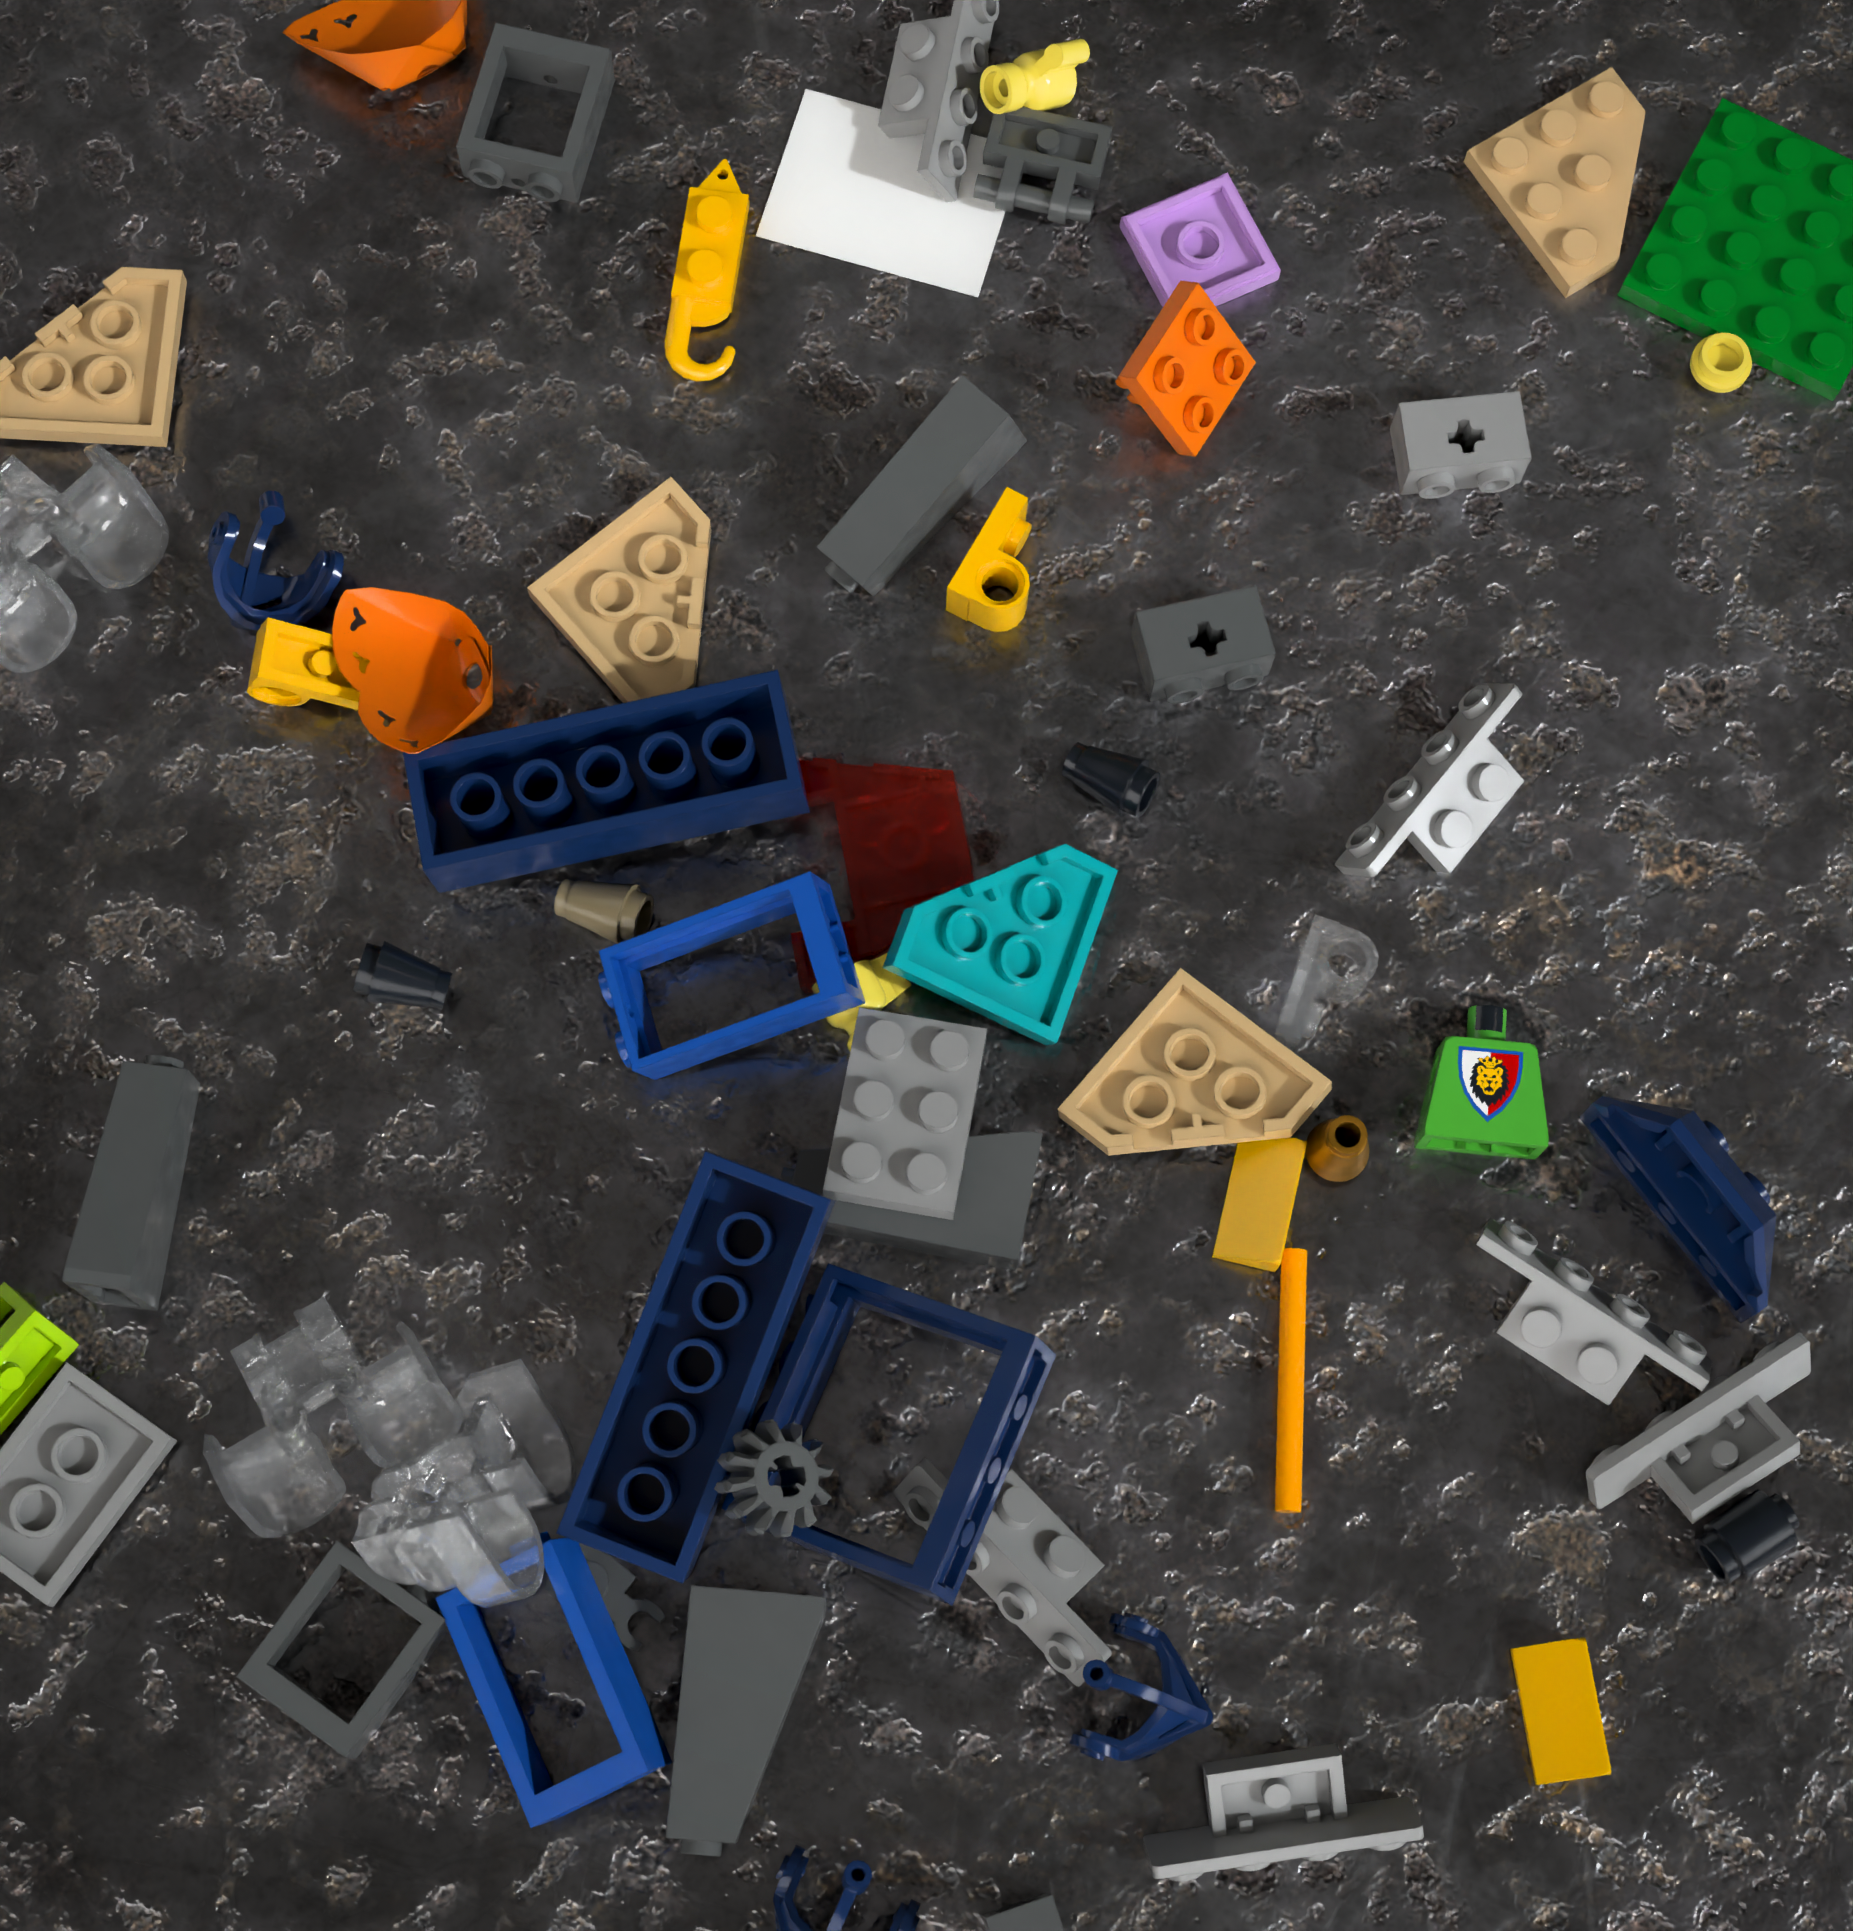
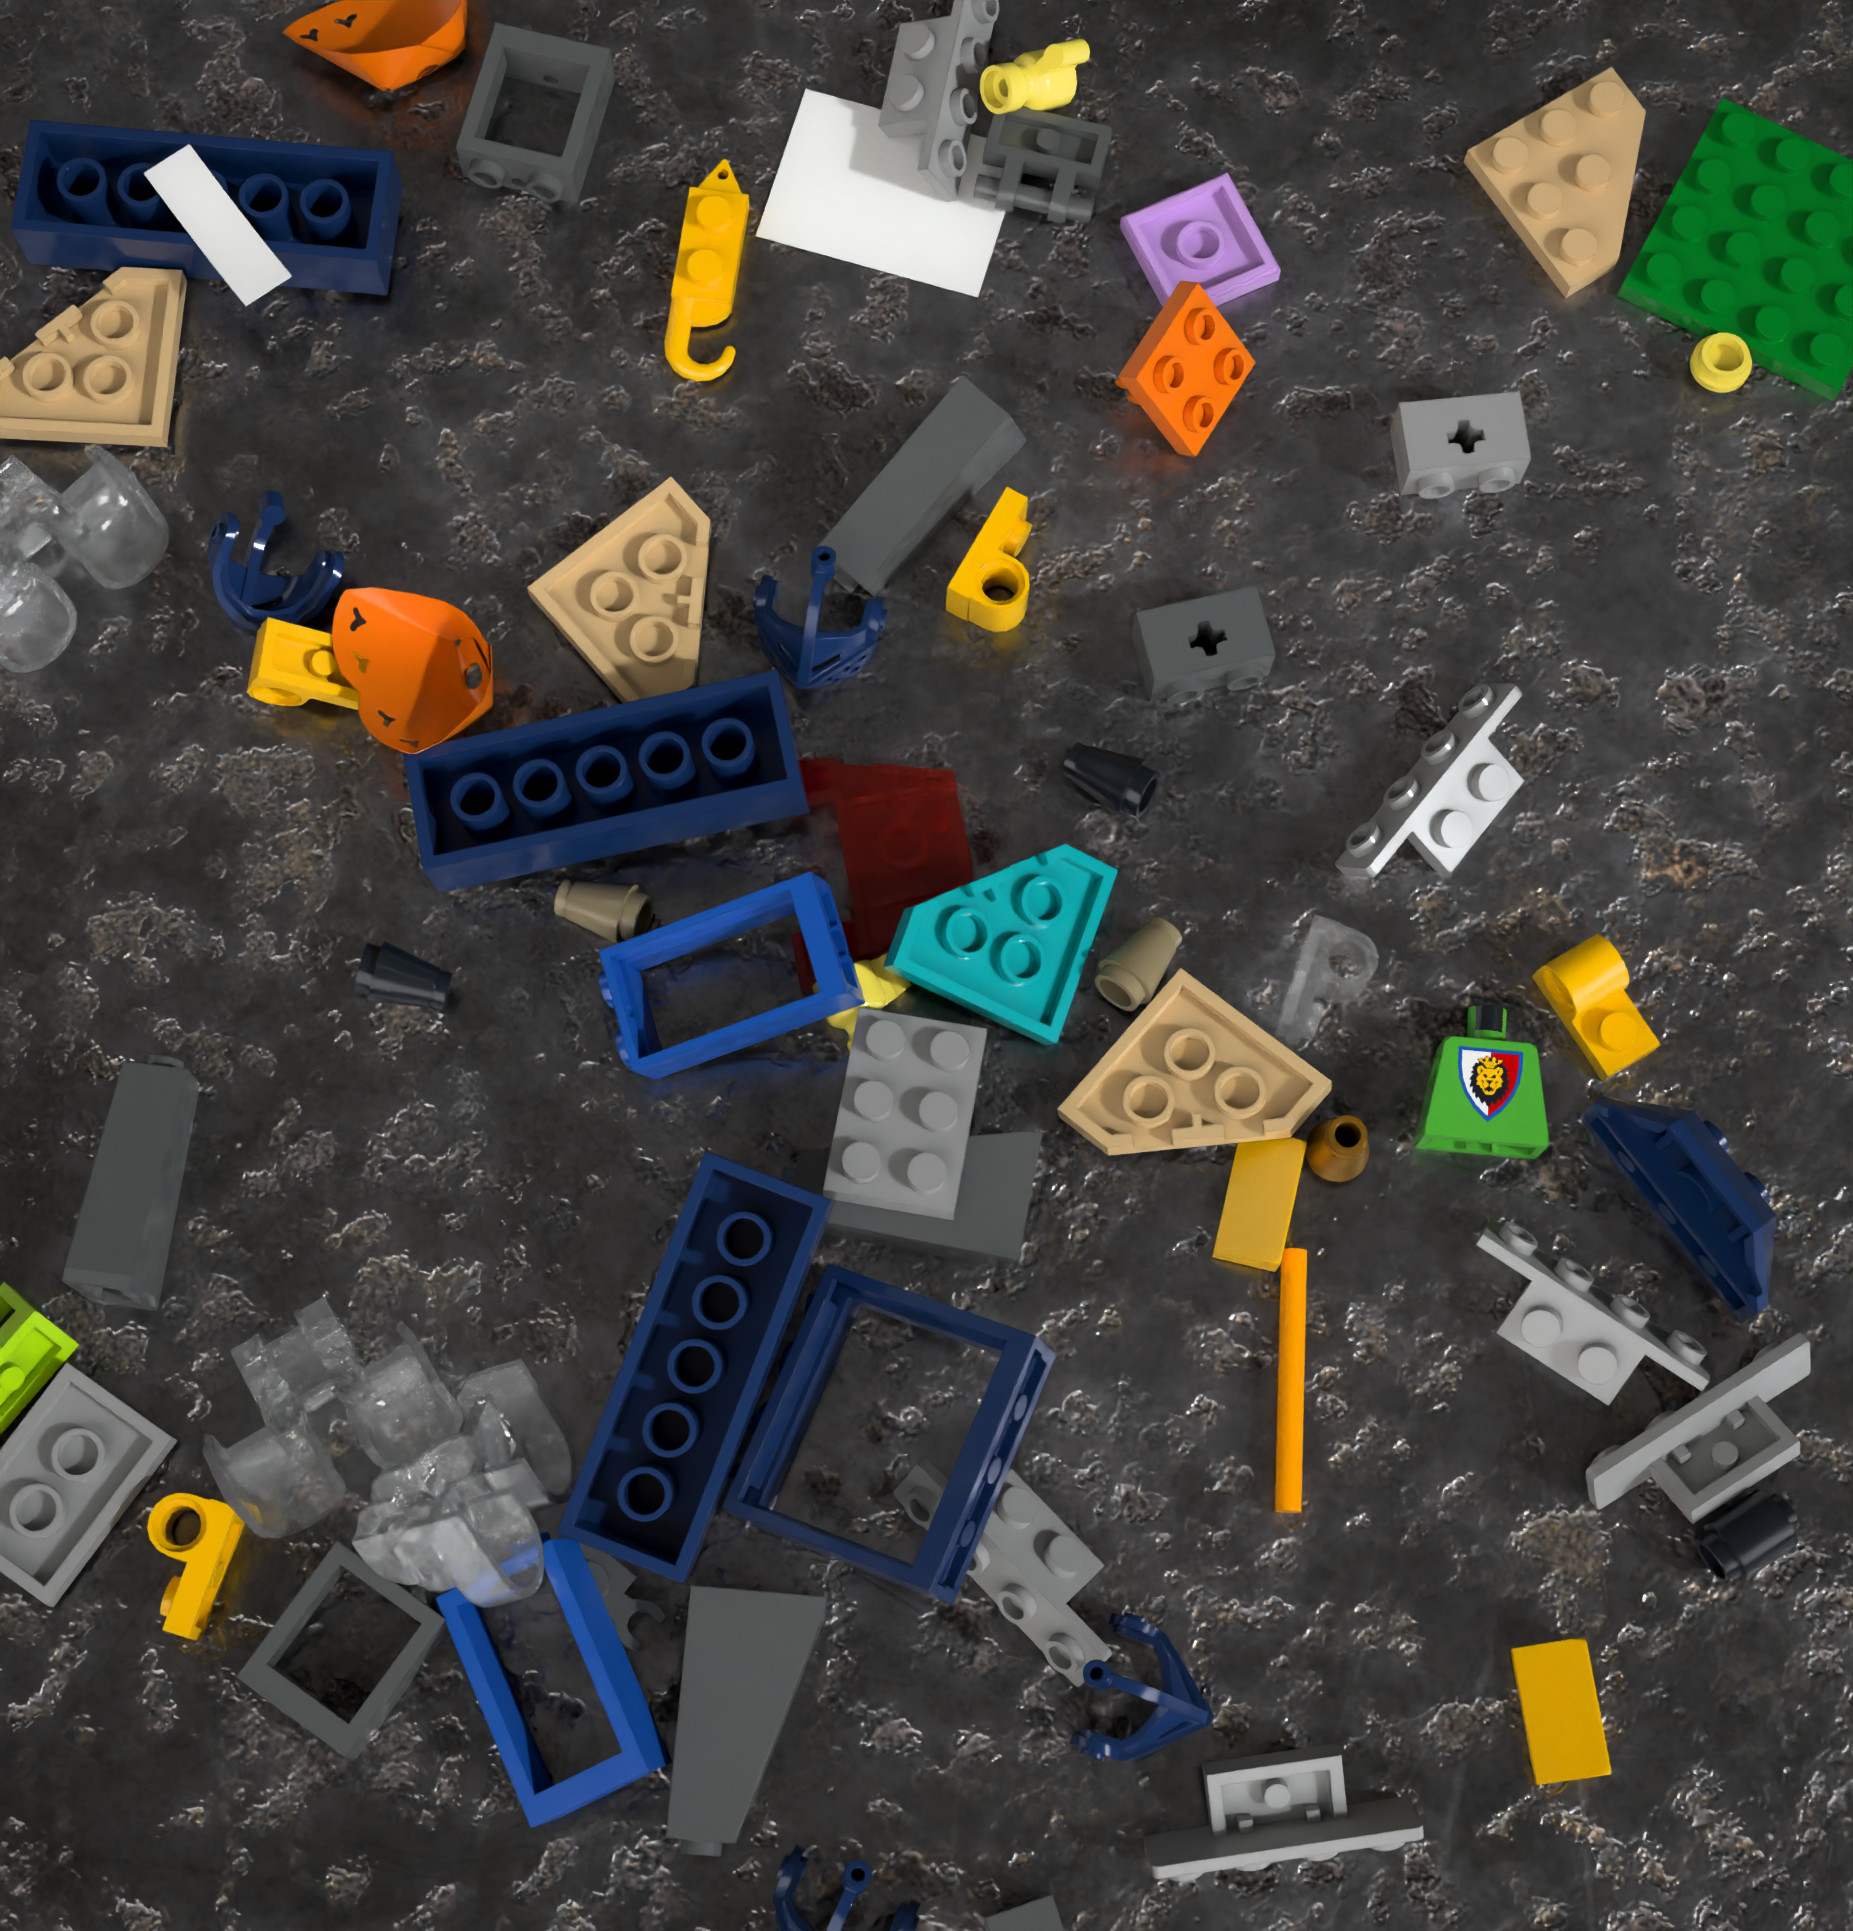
dark grey gear [714,1419,834,1538] -> none
none -> dark blue brick [11,119,403,295]
none -> white sticker [144,144,292,306]
none -> yellow plate [147,1493,249,1642]
none -> dark blue helmet [753,546,888,689]
none -> dark tan cone [1095,917,1182,1011]
none -> yellow plate [1532,934,1661,1082]

